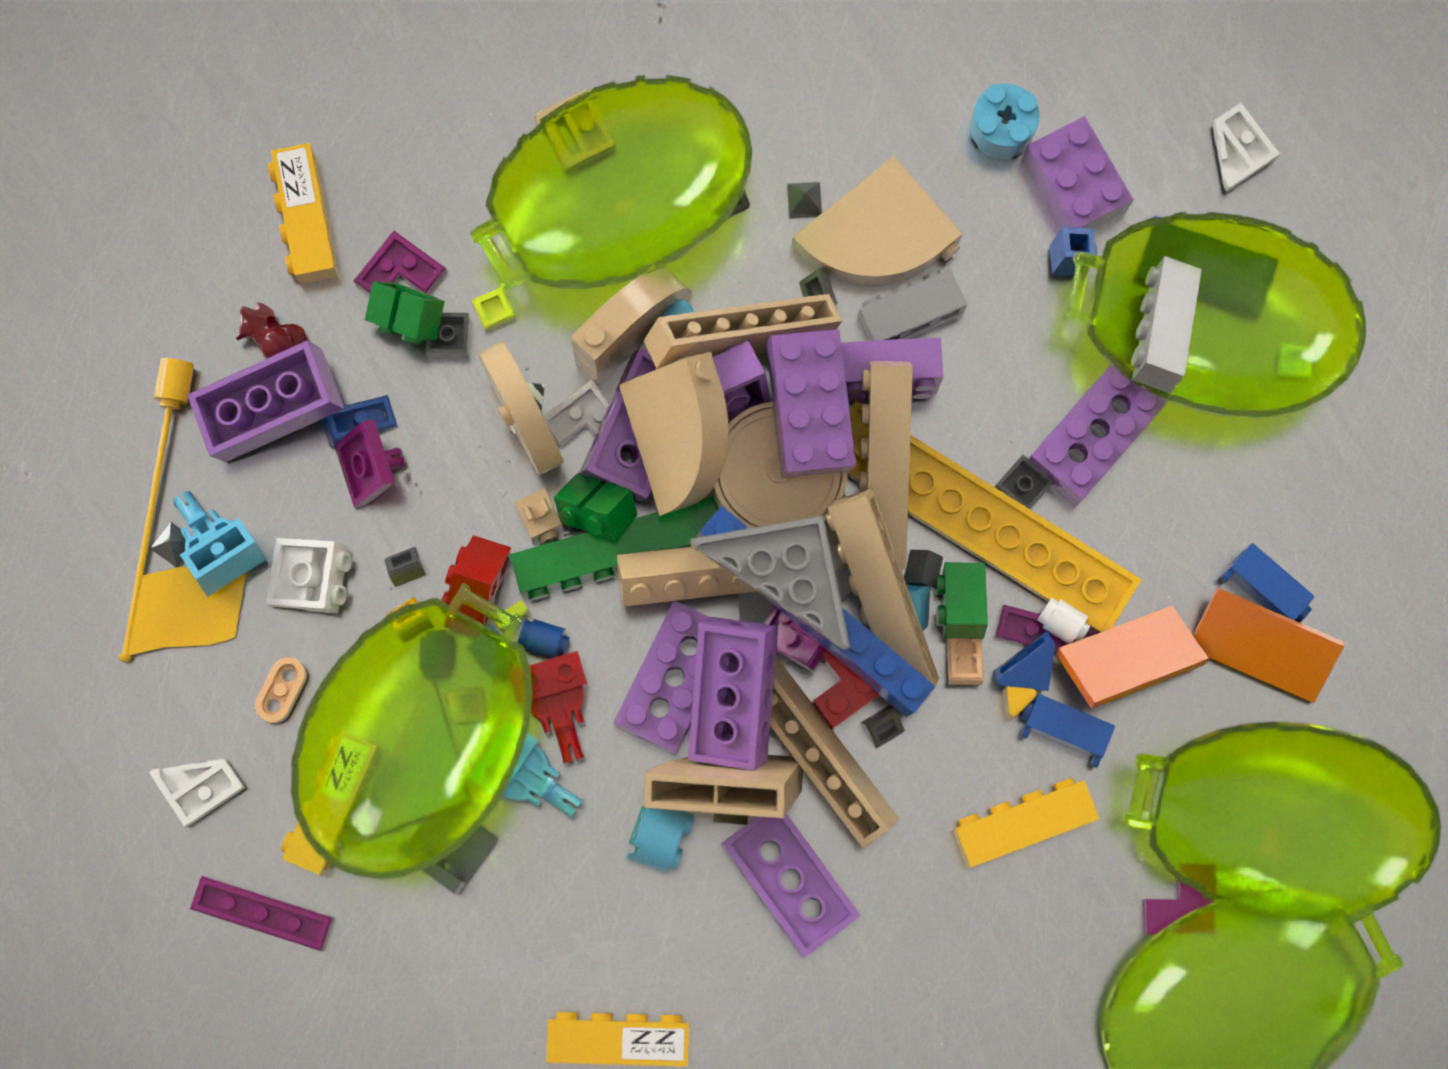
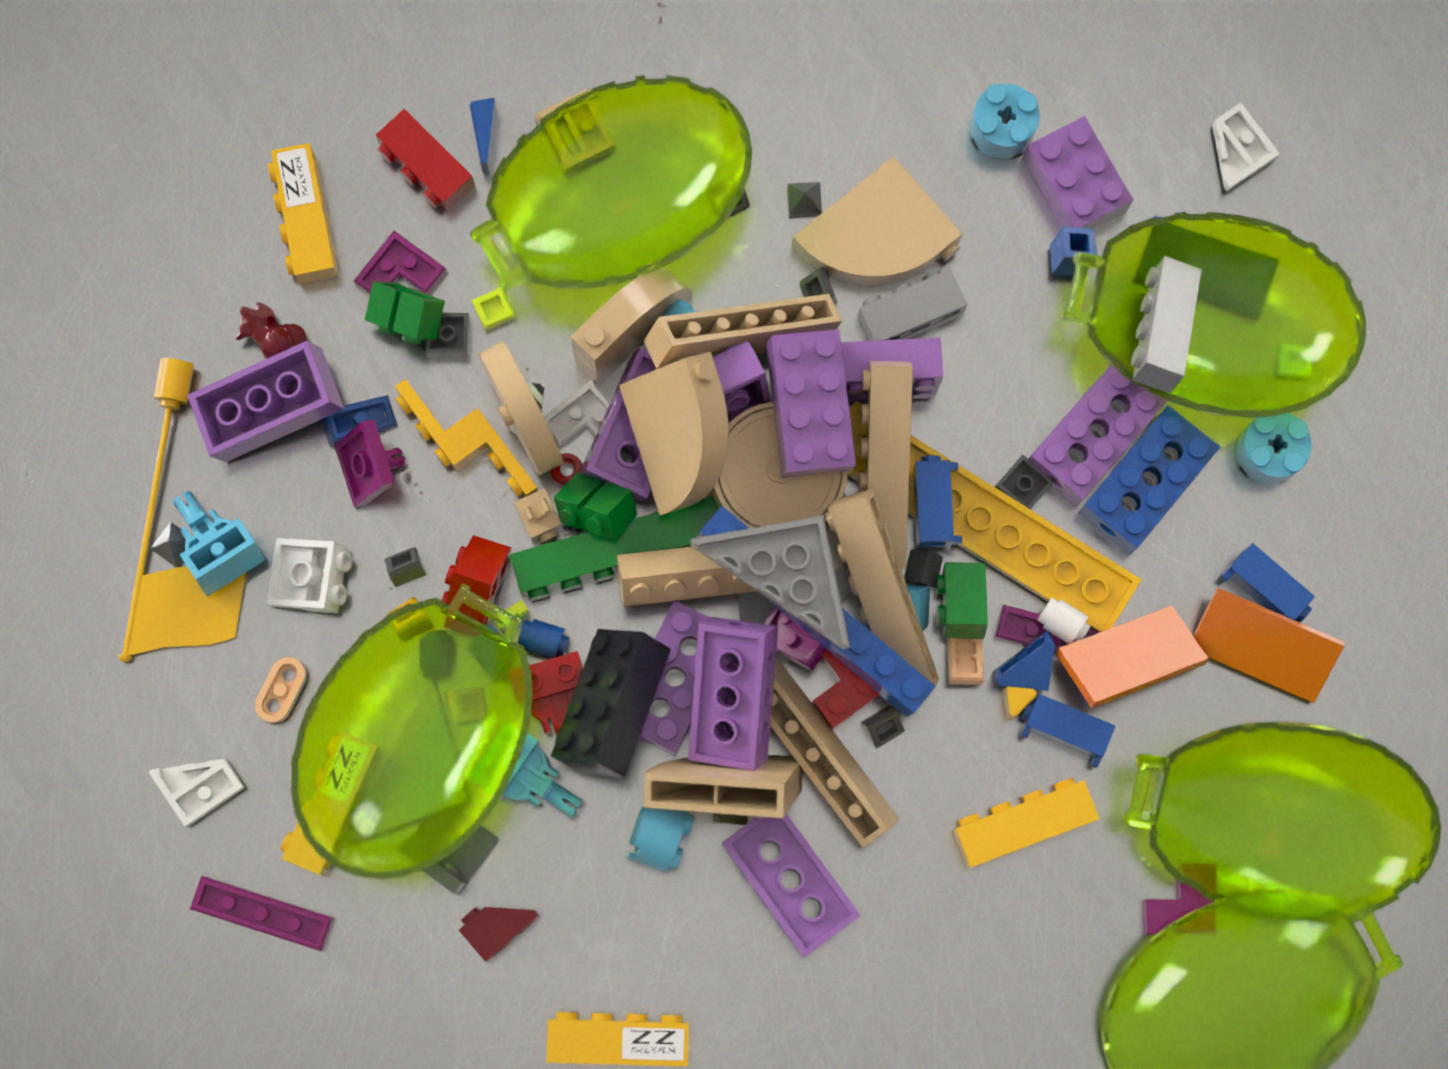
none -> red brick [376,109,475,212]
none -> yellow bracket [395,379,538,497]
none -> dark red slope [458,907,541,962]
none -> blue slope [469,98,497,174]
none -> red plate [550,453,583,487]
none -> black piece [550,629,671,778]
none -> blue brick [913,455,963,548]
none -> blue brick [1078,405,1220,555]
none -> medium azure brick [1235,411,1312,485]

